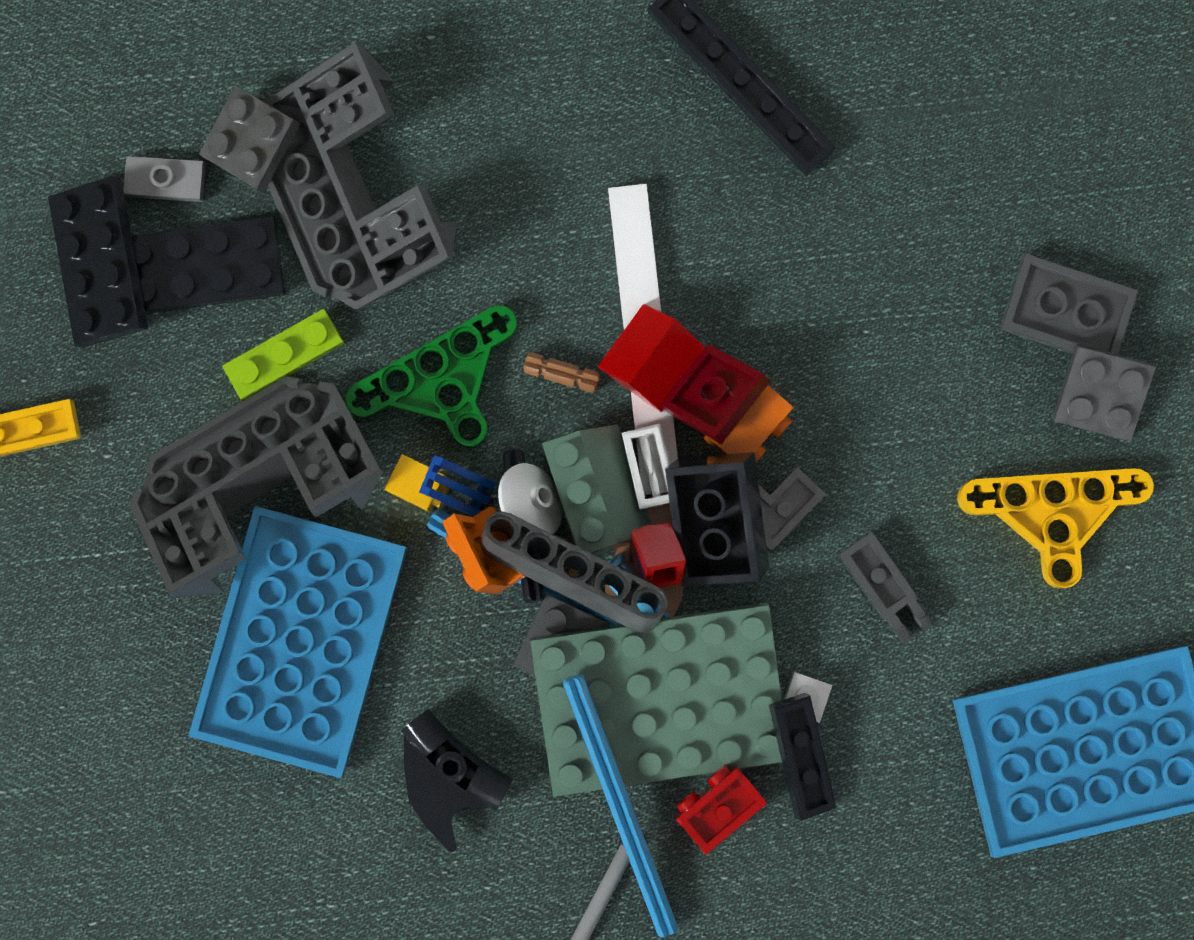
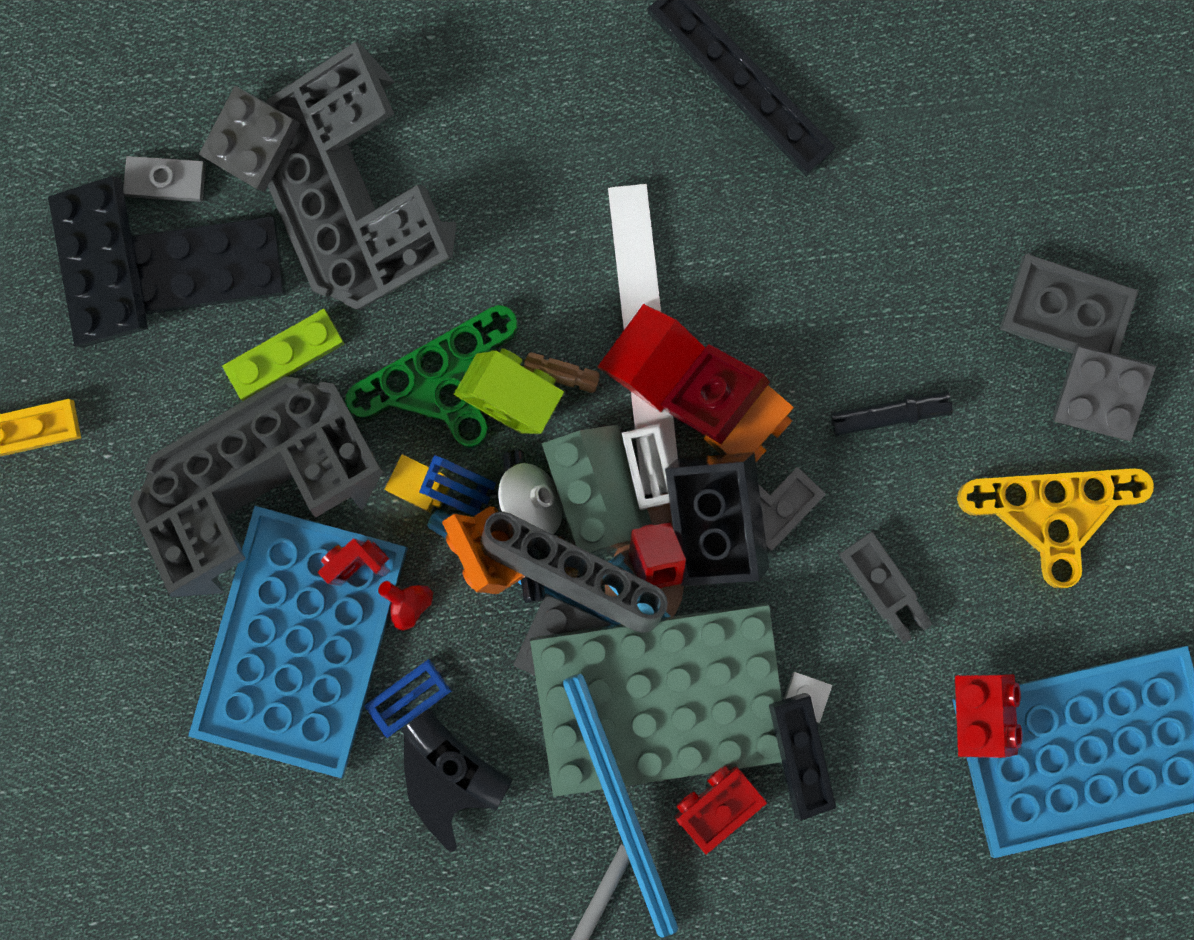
none -> red bracket [317,538,391,586]
none -> blue tile [364,659,452,738]
none -> red rock [378,581,433,631]
none -> lime brick [454,348,564,434]
none -> black pin [831,390,953,437]
none -> red bracket [955,674,1023,758]

